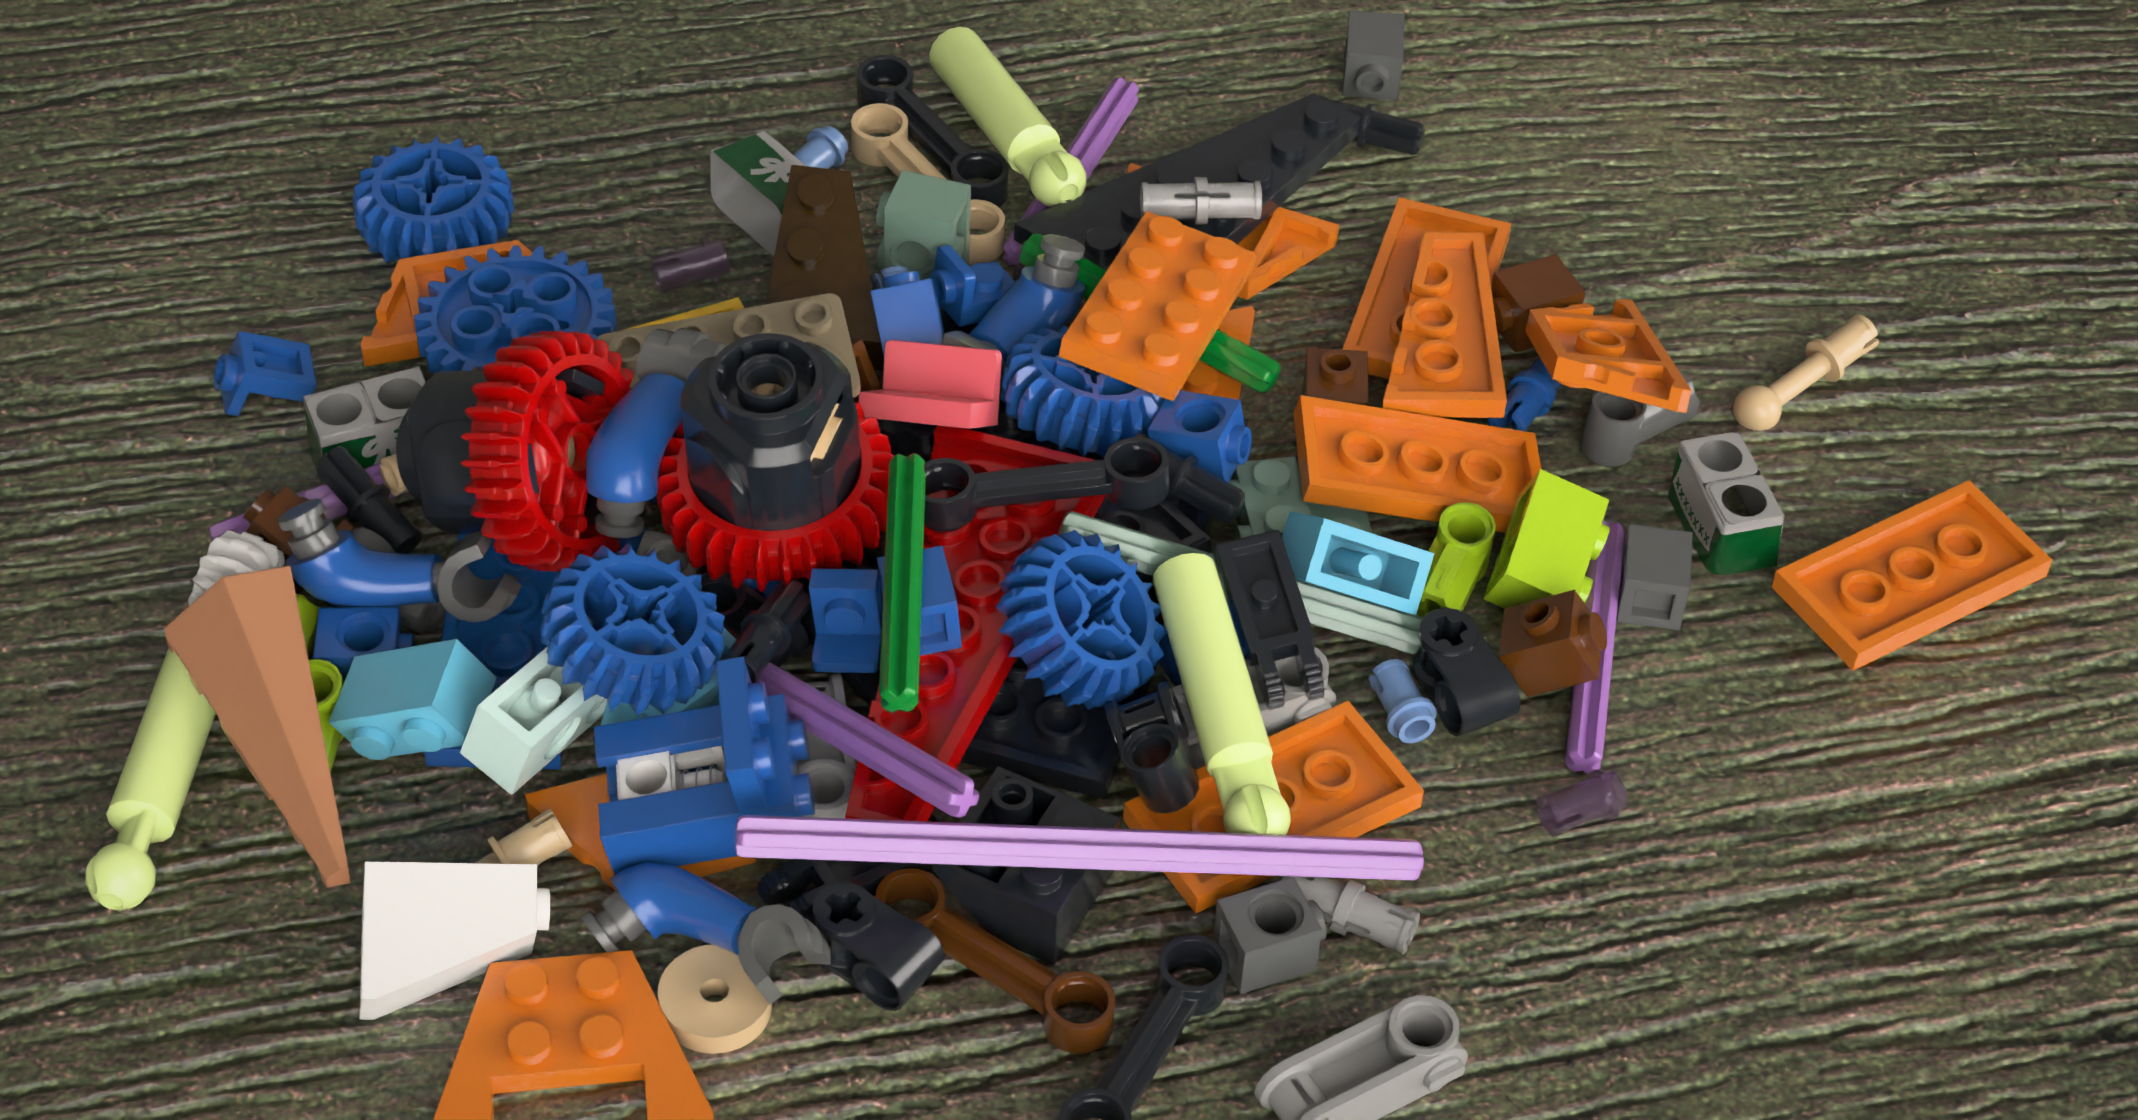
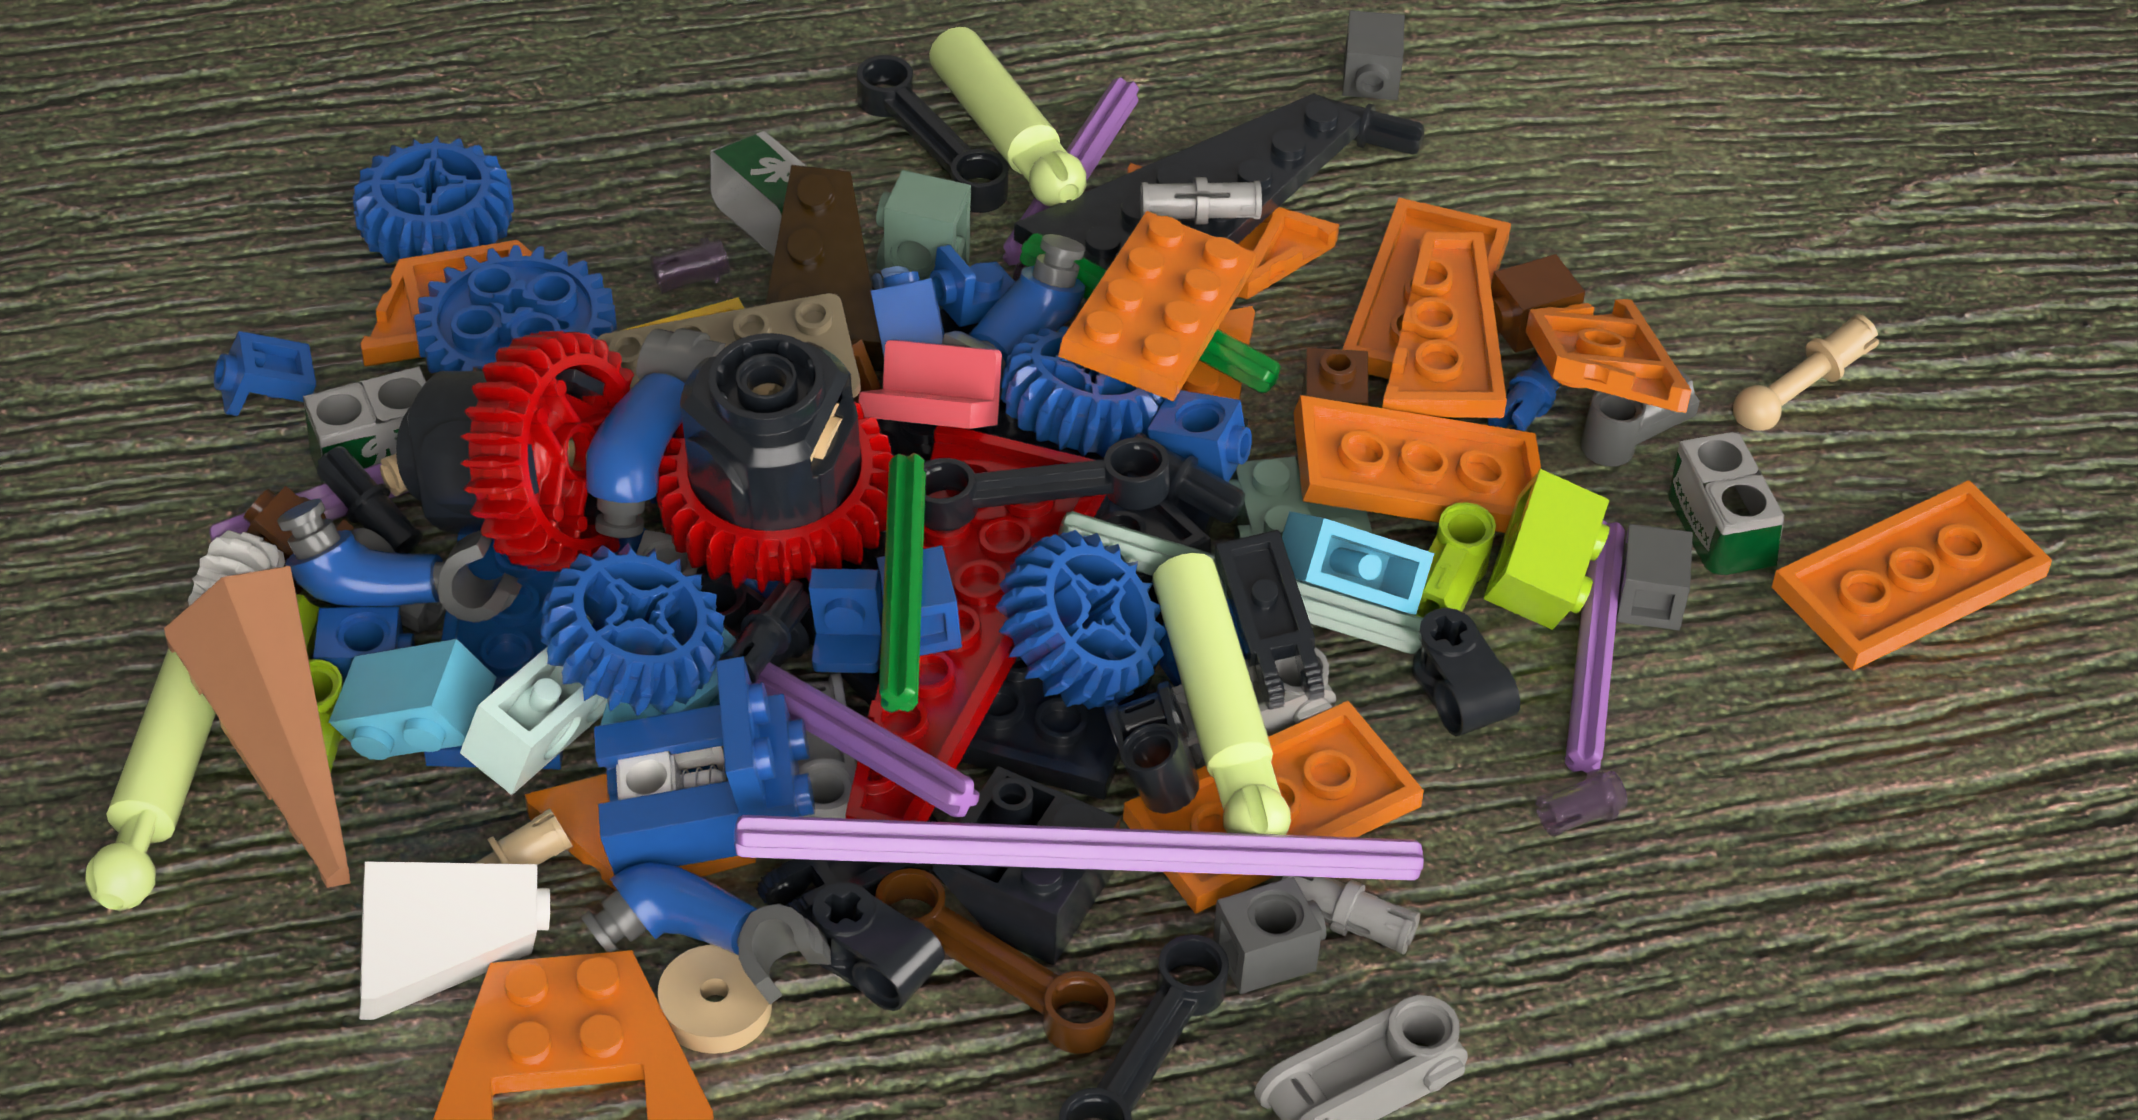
medium blue pin [794,126,848,169] -> none
tan piece [851,103,1005,265] -> none
medium blue pin [1368,659,1437,743] -> none
reddish brown brick [1498,589,1607,697] -> none

